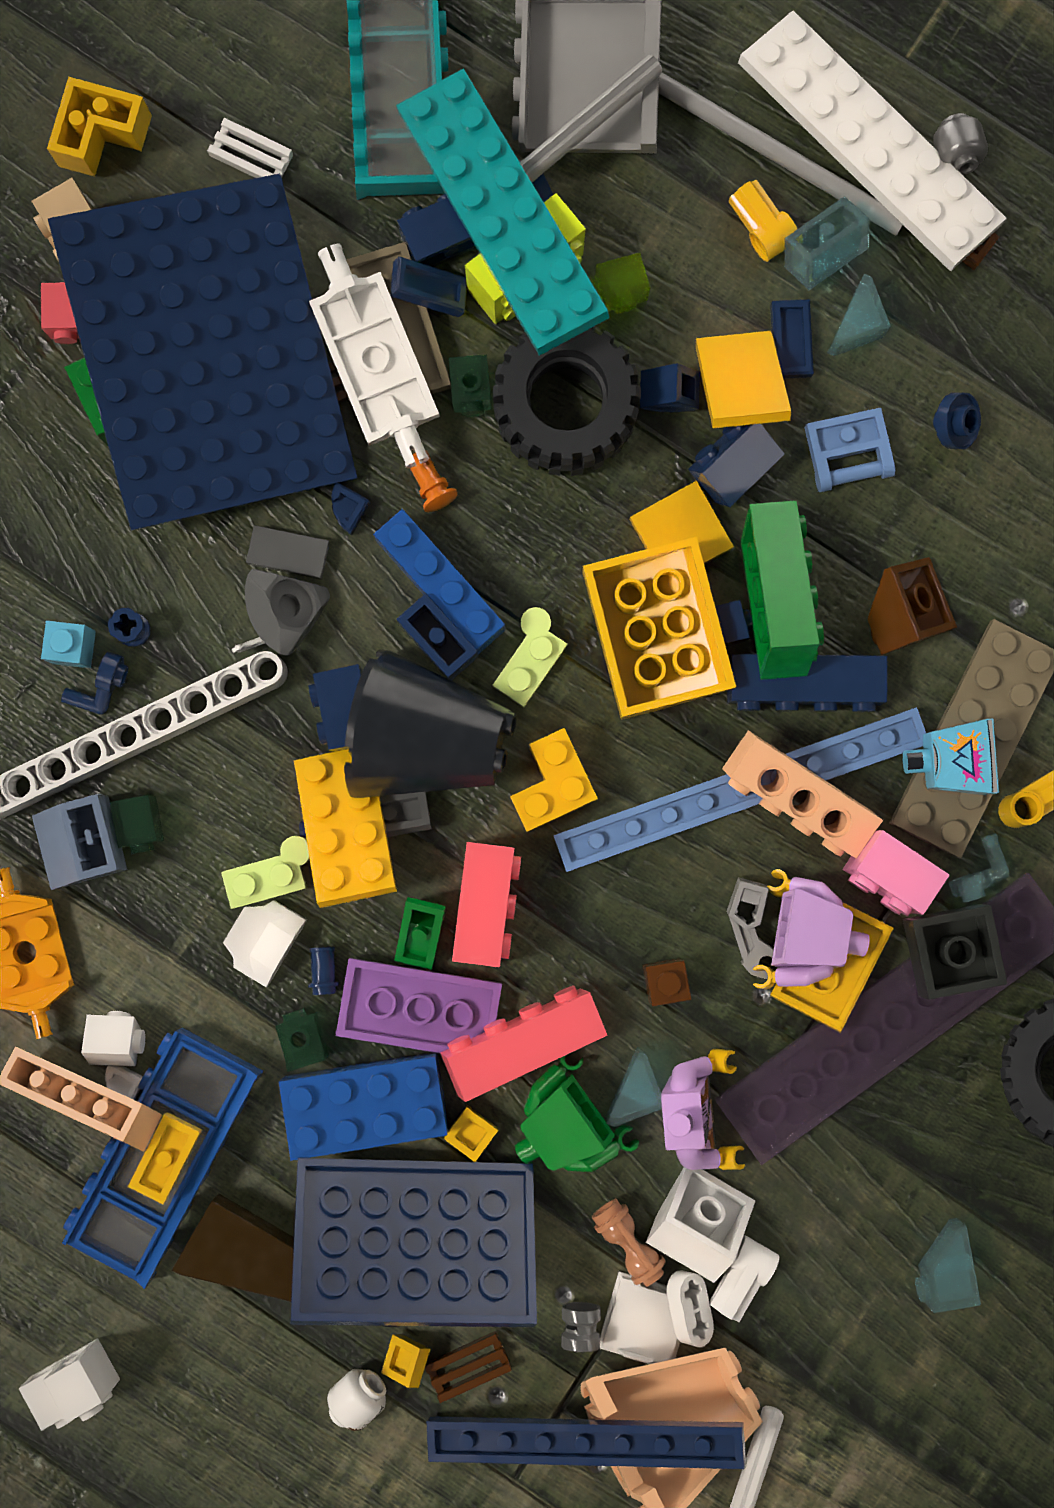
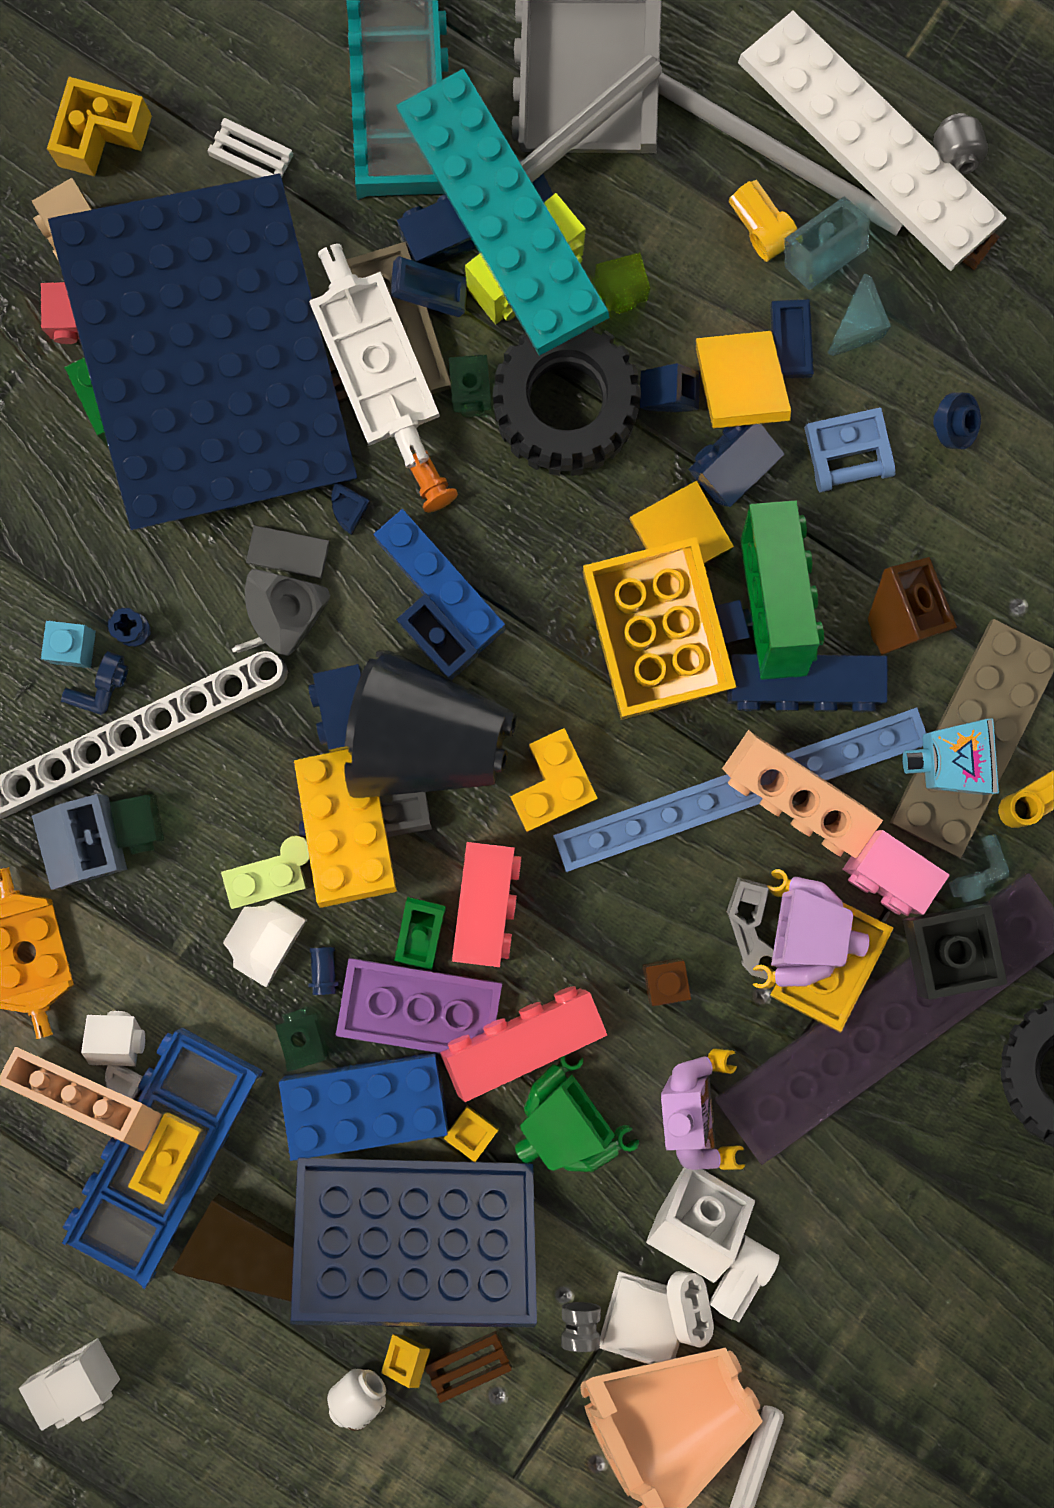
dark blue plate [426,1417,746,1469] -> none
yellowish green hinge [492,607,567,708] -> none
nougat piece [592,1198,666,1287] -> none
clear light blue slope [605,1047,662,1127] -> none
clear light blue slope [915,1218,981,1313] -> none

